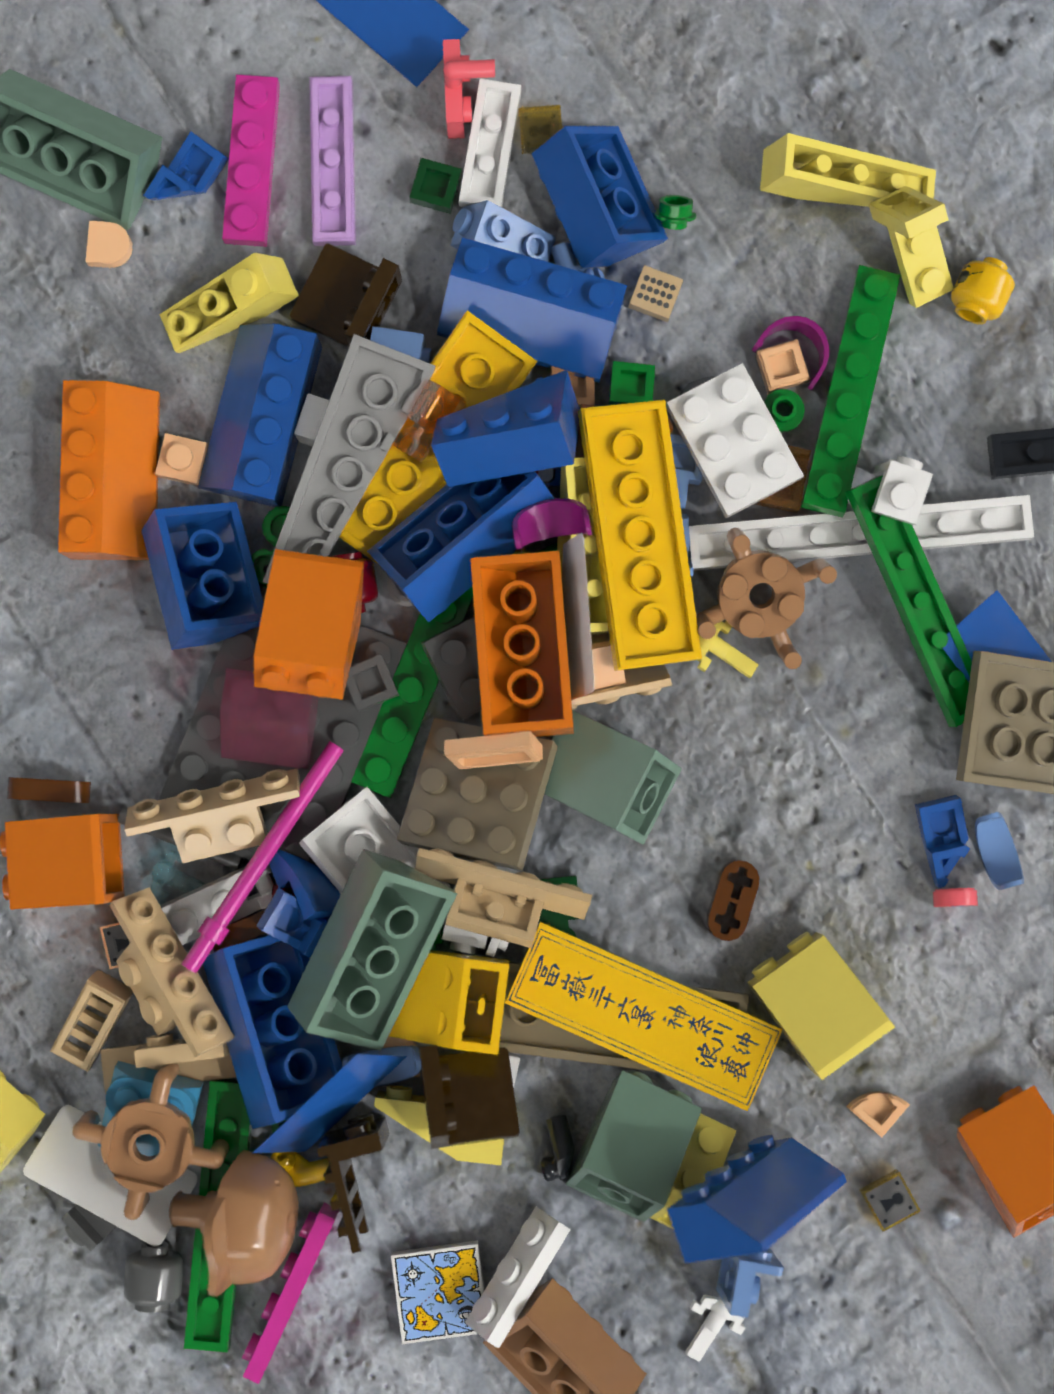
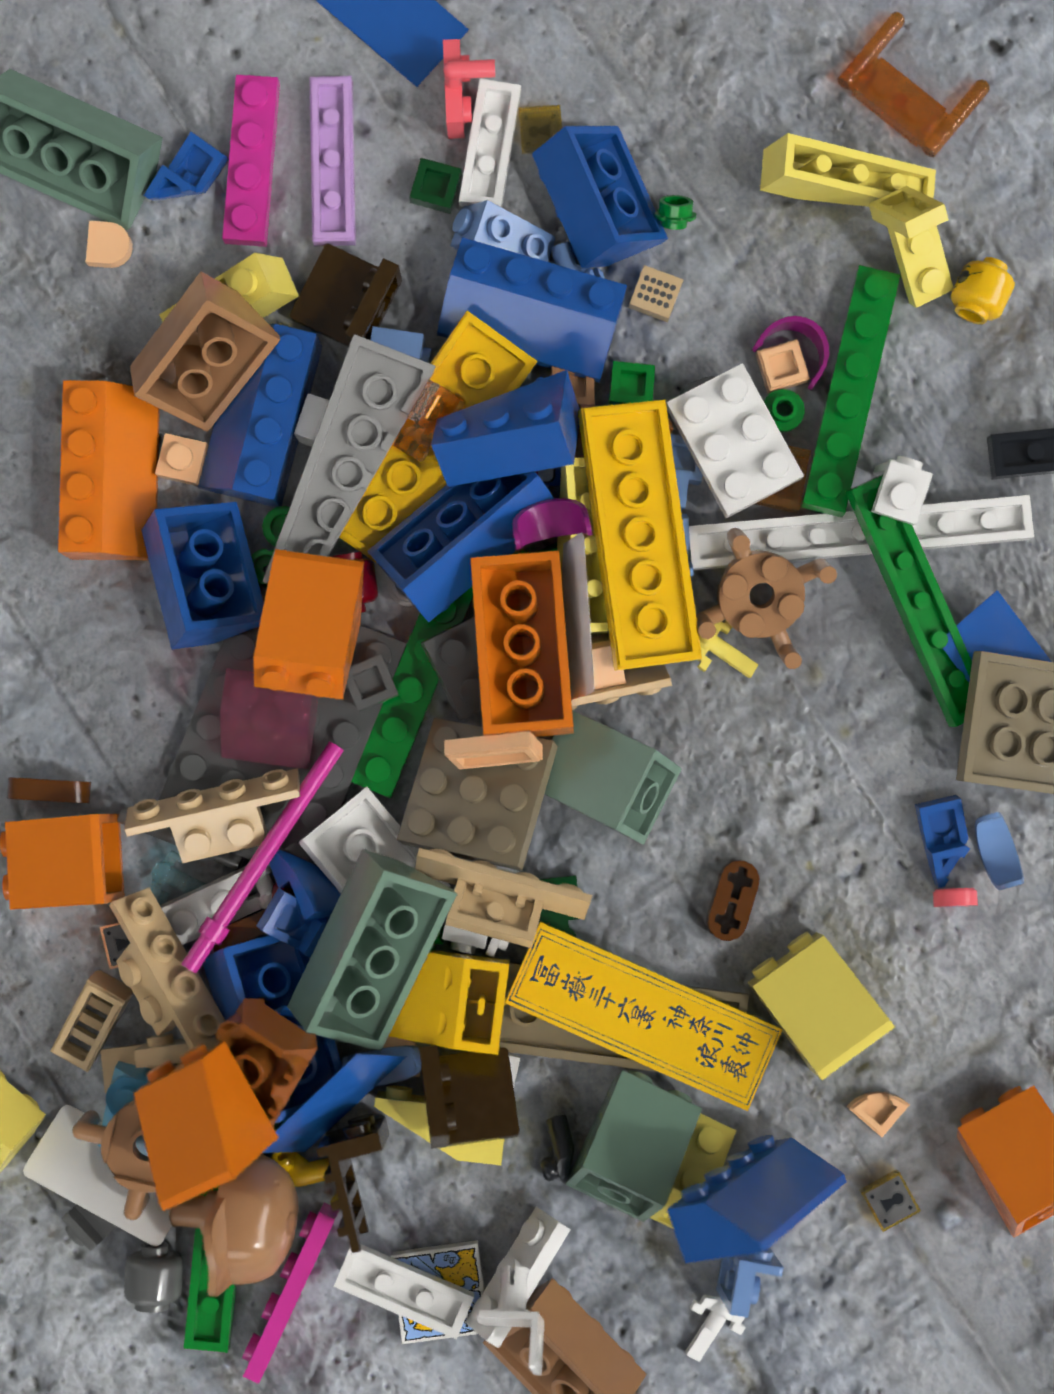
none -> medium nougat slope [130,271,280,432]
none -> orange slope [134,1041,279,1211]
none -> dark orange slope [216,998,318,1126]
none -> white plate [334,1244,474,1339]
none -> white bracket [477,1265,544,1375]
none -> clear orange plate [837,12,990,158]

